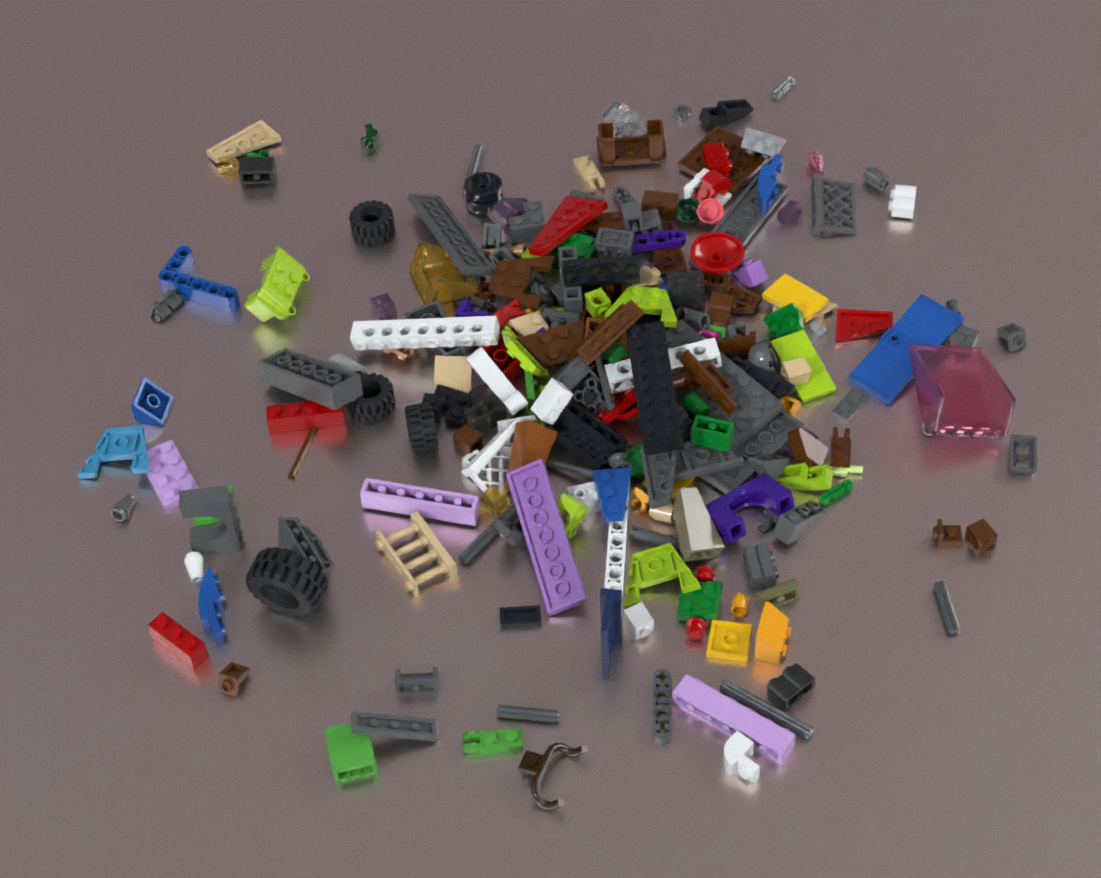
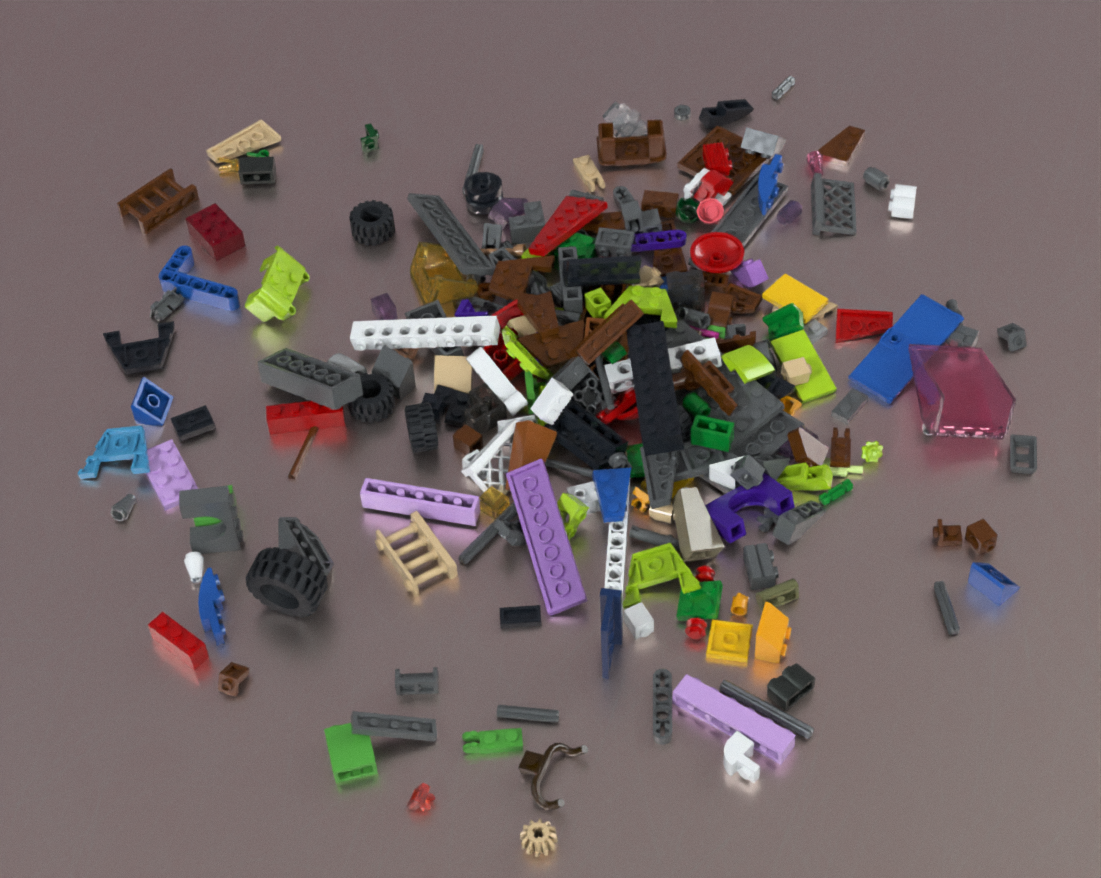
none -> black wing [103,321,175,375]
none -> reddish brown fence [117,168,199,235]
none -> black plate [170,405,216,442]
none -> dark red brick [185,203,246,262]
none -> dark grey slope [372,345,416,400]
none -> clear red tile [407,783,436,812]
none -> reddish brown wing [518,291,559,338]
none -> tan gear [520,818,558,858]
none -> white slope [709,456,744,489]
none -> lime slope [721,345,775,384]
none -> dark grey brick [730,454,765,490]
none -> reddish brown wing [814,125,865,167]
none -> lime plant [861,441,883,463]
none -> blue slope [968,562,1020,606]

